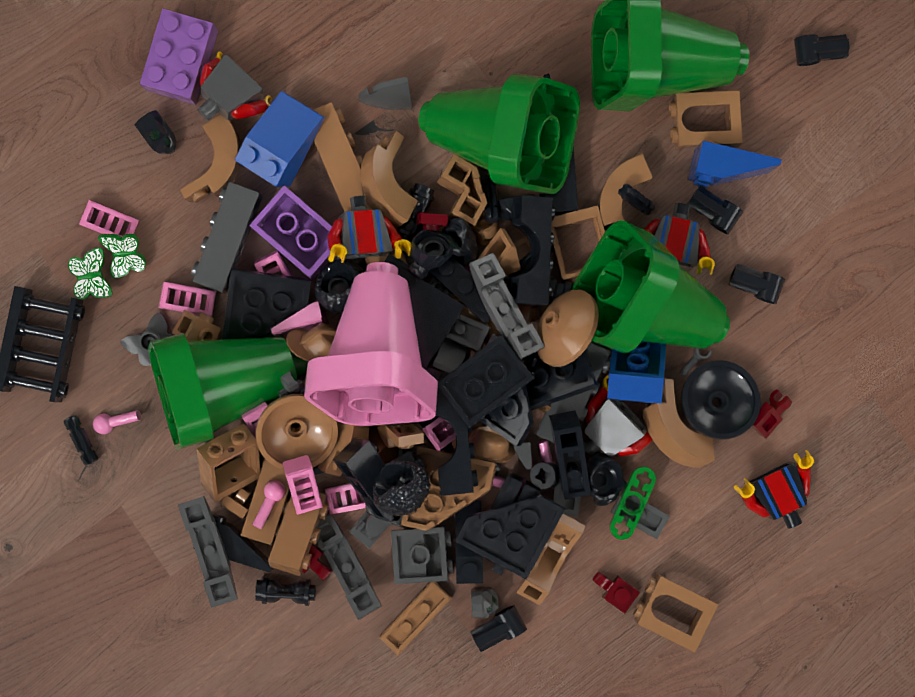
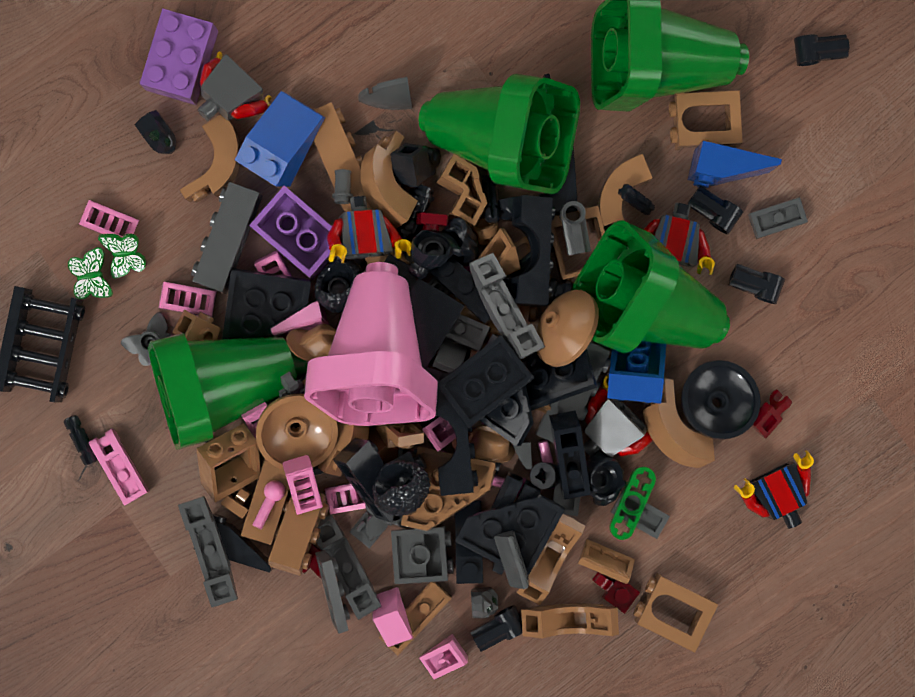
bright pink bar [93,410,141,434] -> none
black piece [255,577,316,606] -> none
dark grey hand [679,348,712,376] -> none
none -> bright pink plate [89,428,149,506]
none -> dark grey plate [315,550,350,634]
none -> dark grey pin [332,169,353,204]
none -> bright pink slope [373,587,413,647]
none -> black brick [390,143,441,187]
none -> bright pink slope [419,634,468,679]
none -> dark grey slope [494,530,530,589]
none -> medium nougat arch [521,603,619,639]
none -> dark grey piece [559,201,591,256]
none -> medium nougat plate [578,539,635,584]
none -> dark grey plate [748,197,808,239]

